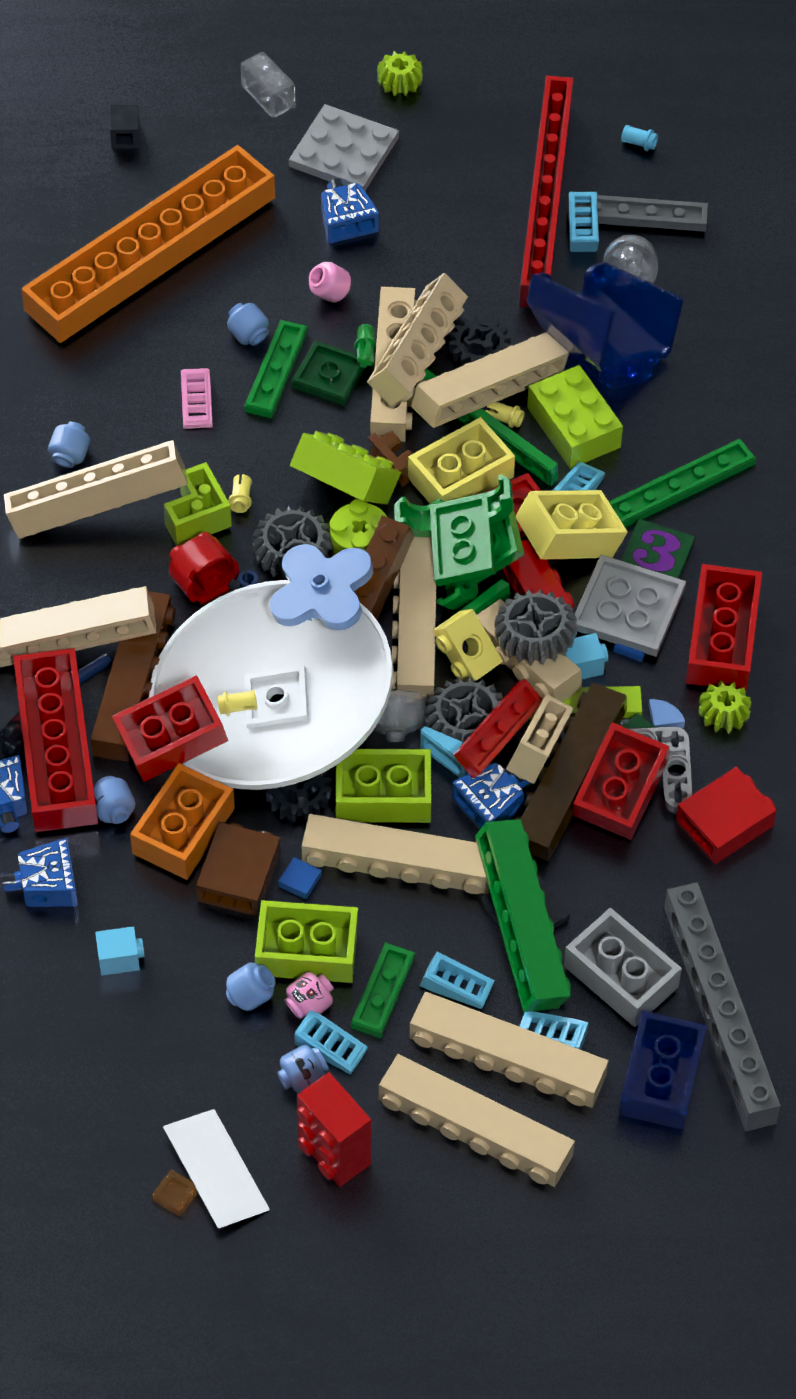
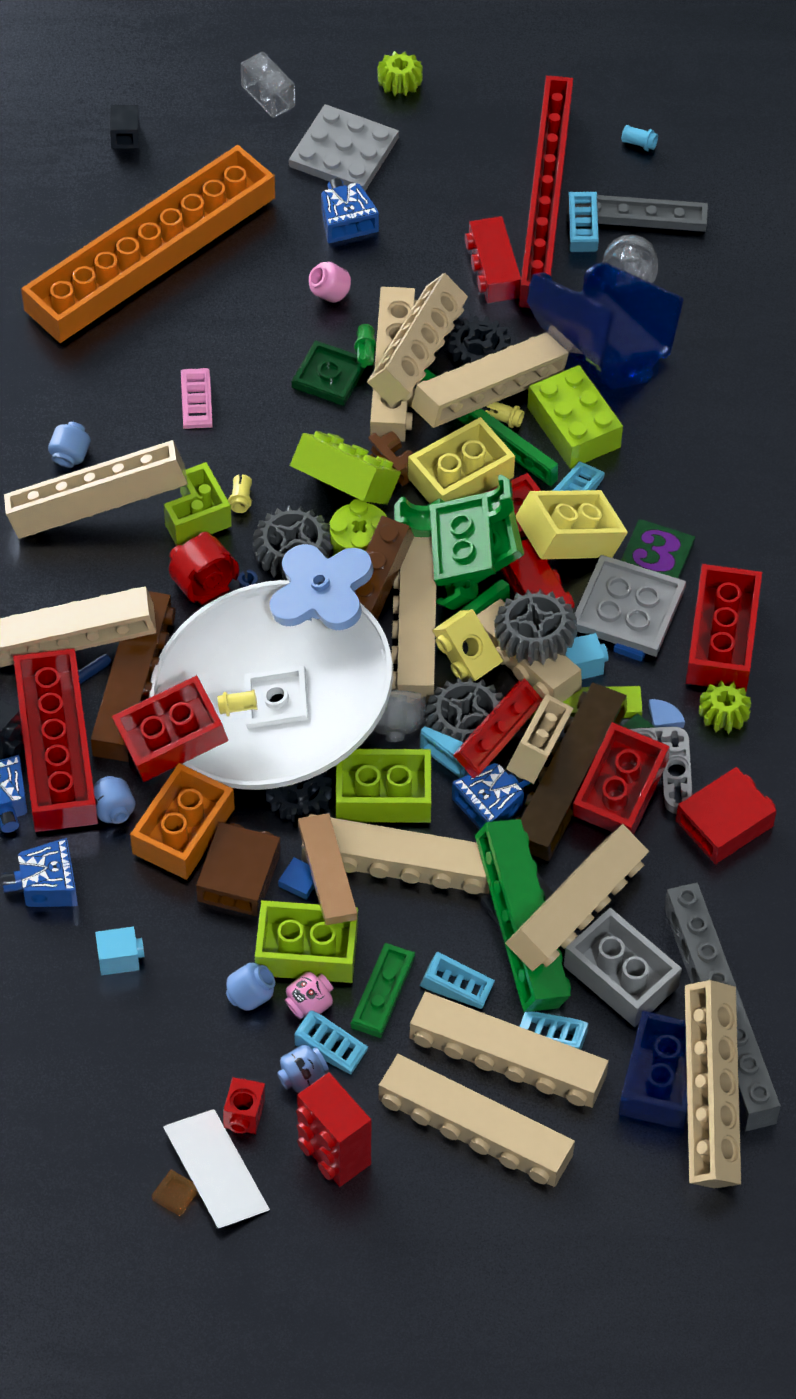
medium blue head [227,303,269,346] -> none
green tile [244,320,308,419] -> none
green tile [609,438,756,528] -> none
none -> red brick [223,1077,265,1134]
none -> medium nougat tile [298,813,357,925]
none -> red brick [465,216,521,303]
none -> tan brick [505,824,649,971]
none -> tan brick [685,980,741,1188]

